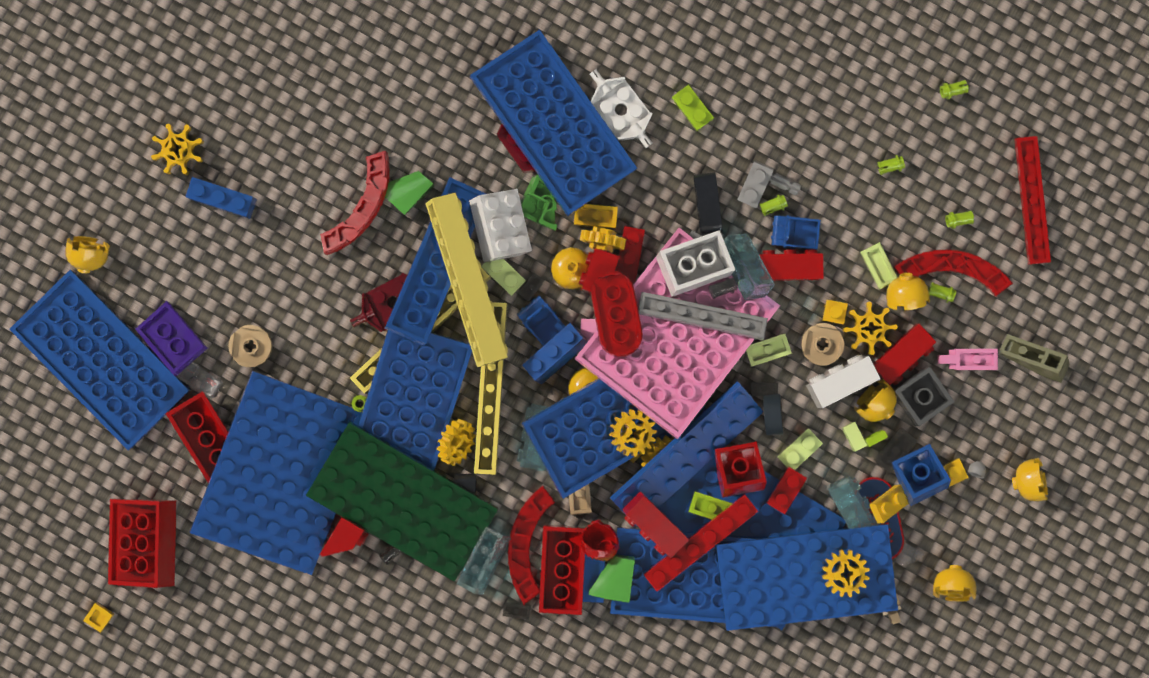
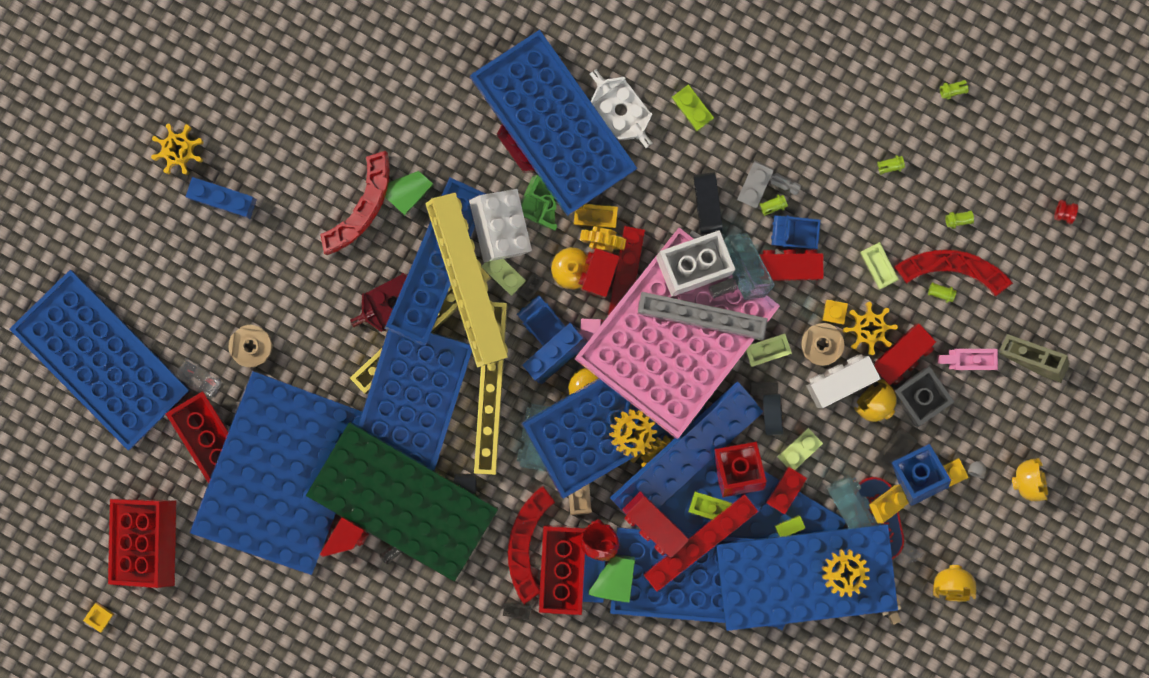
yellow cylinder [65,236,110,274] -> none
dark purple tile [135,301,208,376] -> none
lime pin [351,395,366,412] -> none
yellow gear [437,419,476,466] -> none
clear light blue brick [457,527,511,595] -> none
red tile [591,271,643,357] -> none
yellowish green piece [842,422,867,452] -> none
lime tile [864,430,888,447] -> none
yellow cylinder [886,273,930,310] -> none
red plate [1014,136,1051,265] -> none
none -> lime piece [774,515,805,537]
none -> red wheel [1054,199,1078,224]

